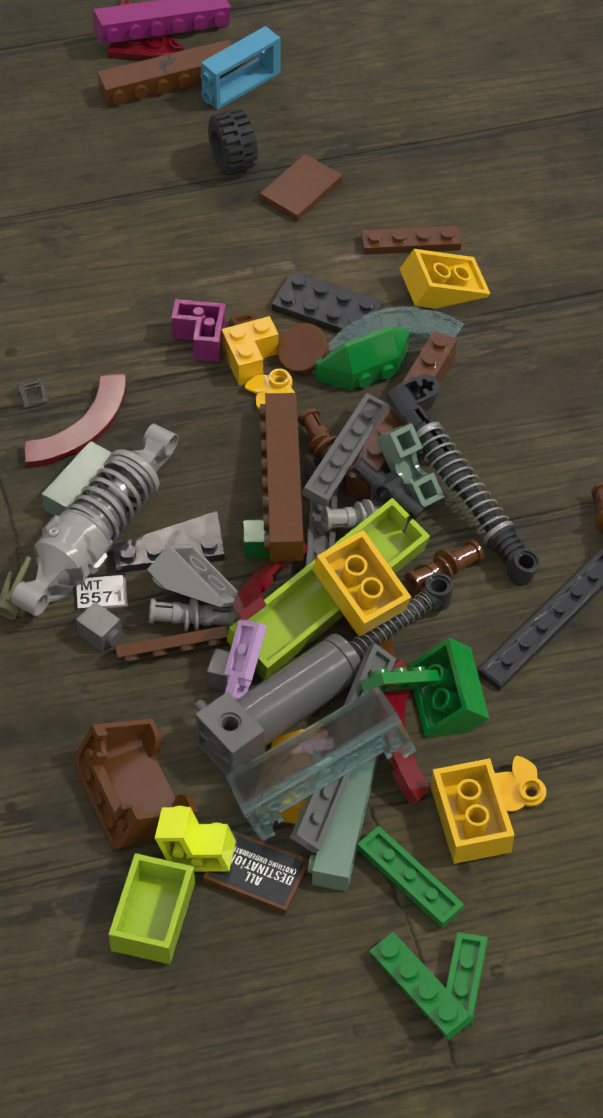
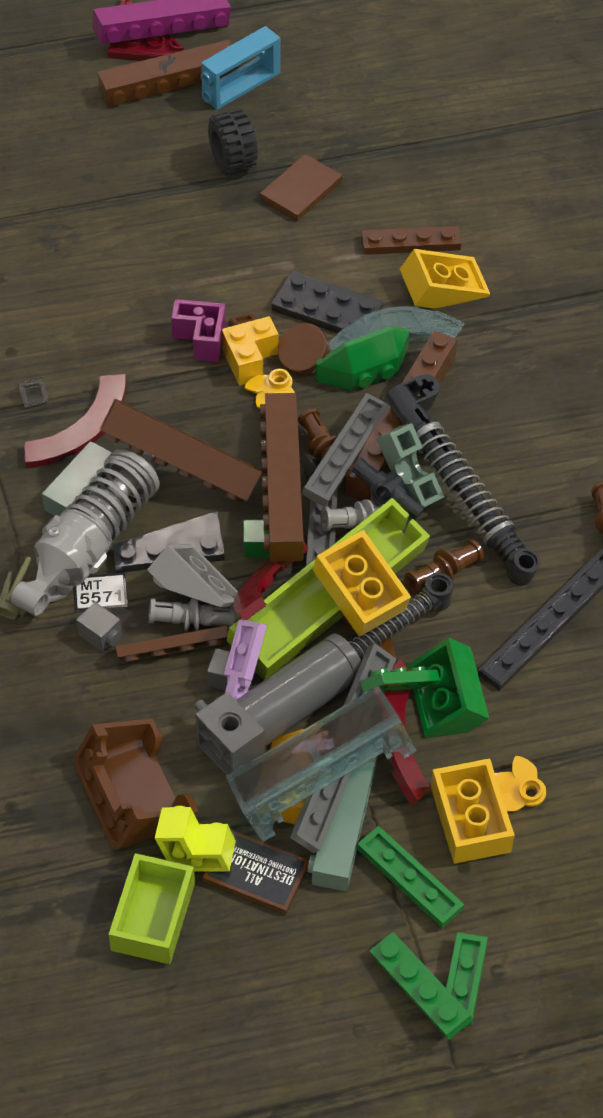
none -> reddish brown brick [101,398,262,502]

